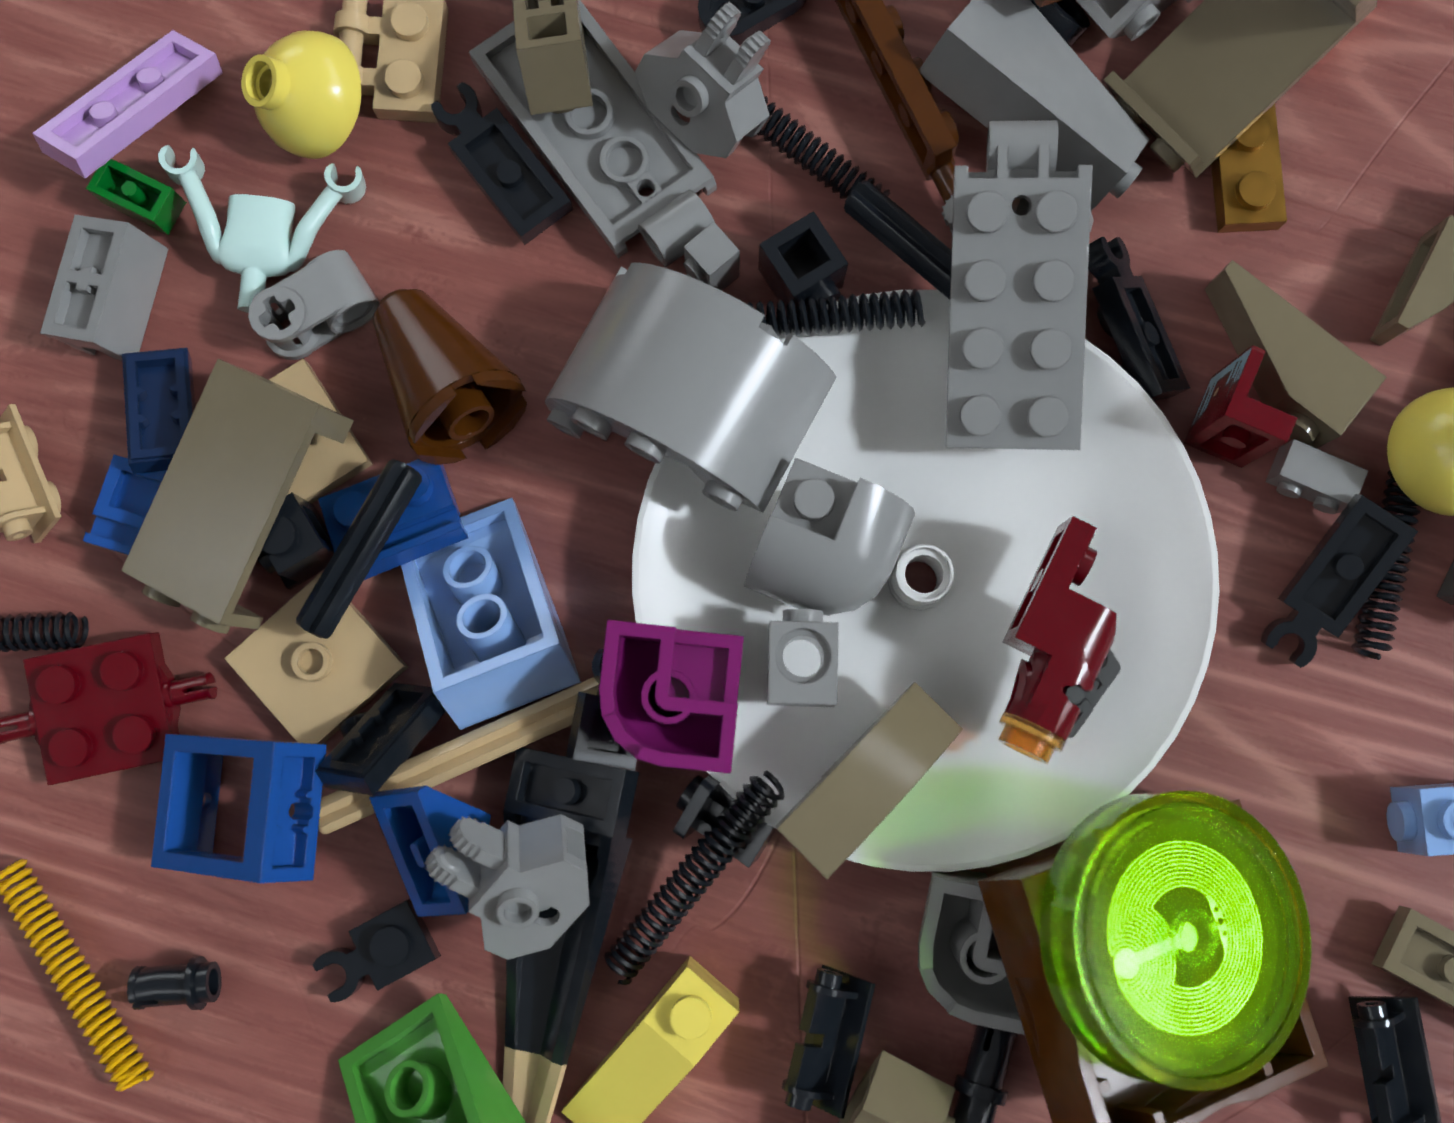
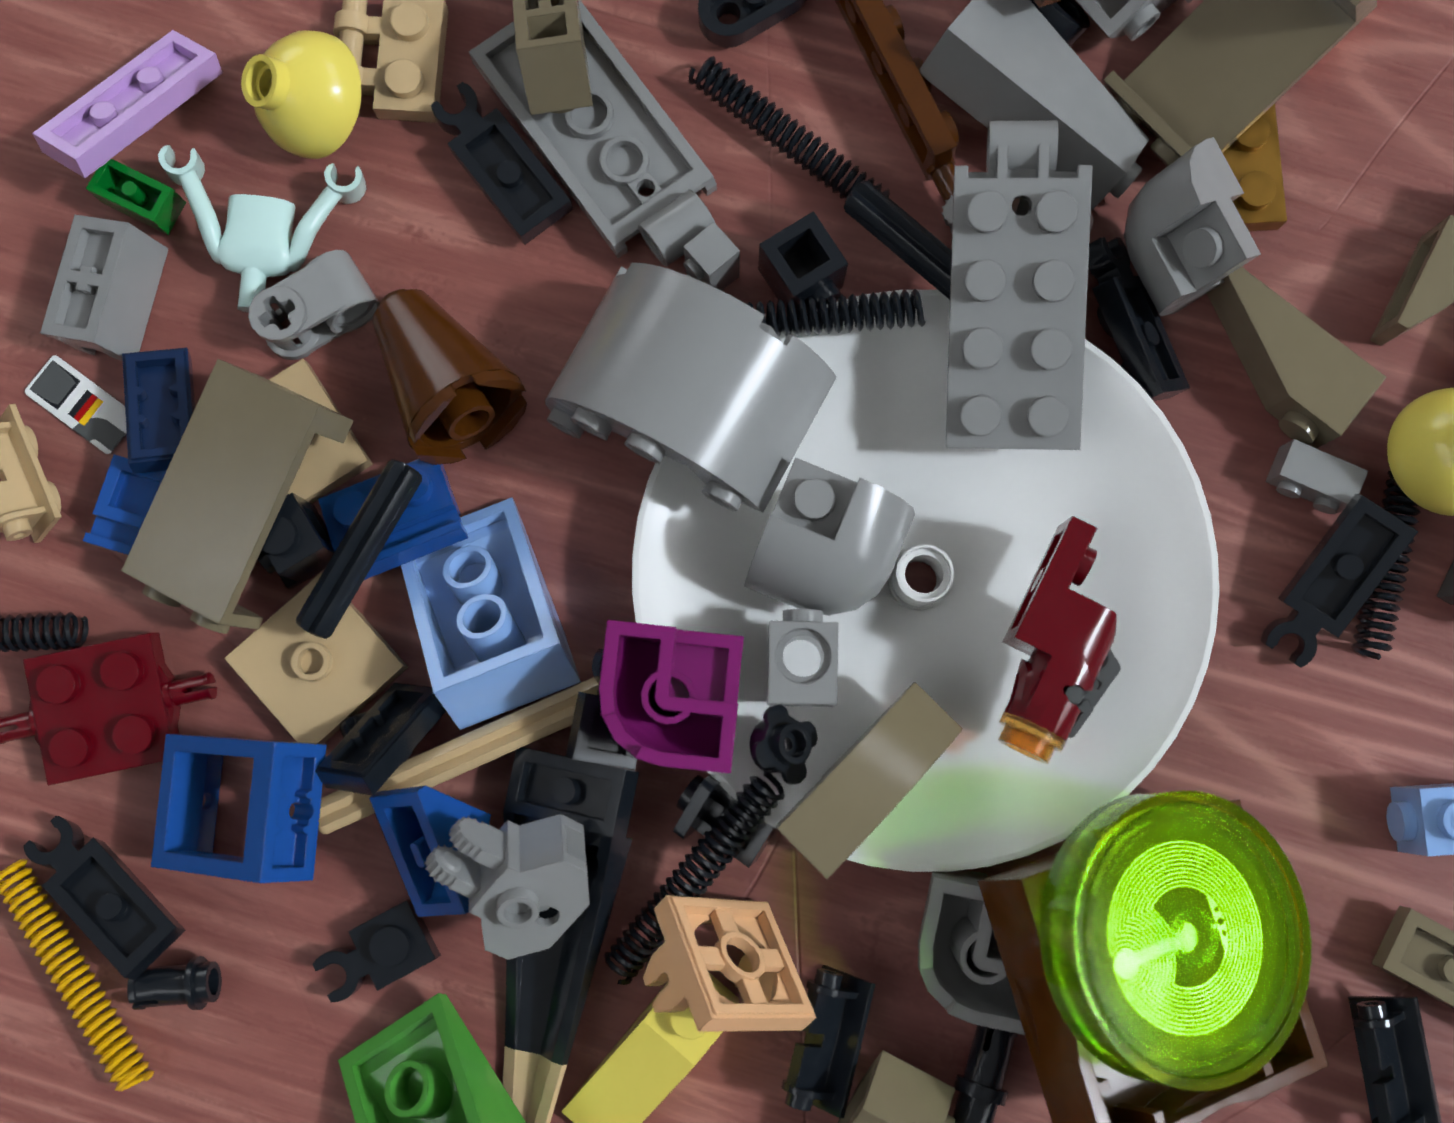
light grey hinge [635,2,771,158] -> none
dark red panel [1184,345,1297,468] -> none
none -> black plate [23,816,186,980]
none -> sticker [25,355,127,454]
none -> light nougat piece [643,895,816,1032]
none -> black plate [749,705,818,784]
none -> light grey brick [1124,137,1261,316]

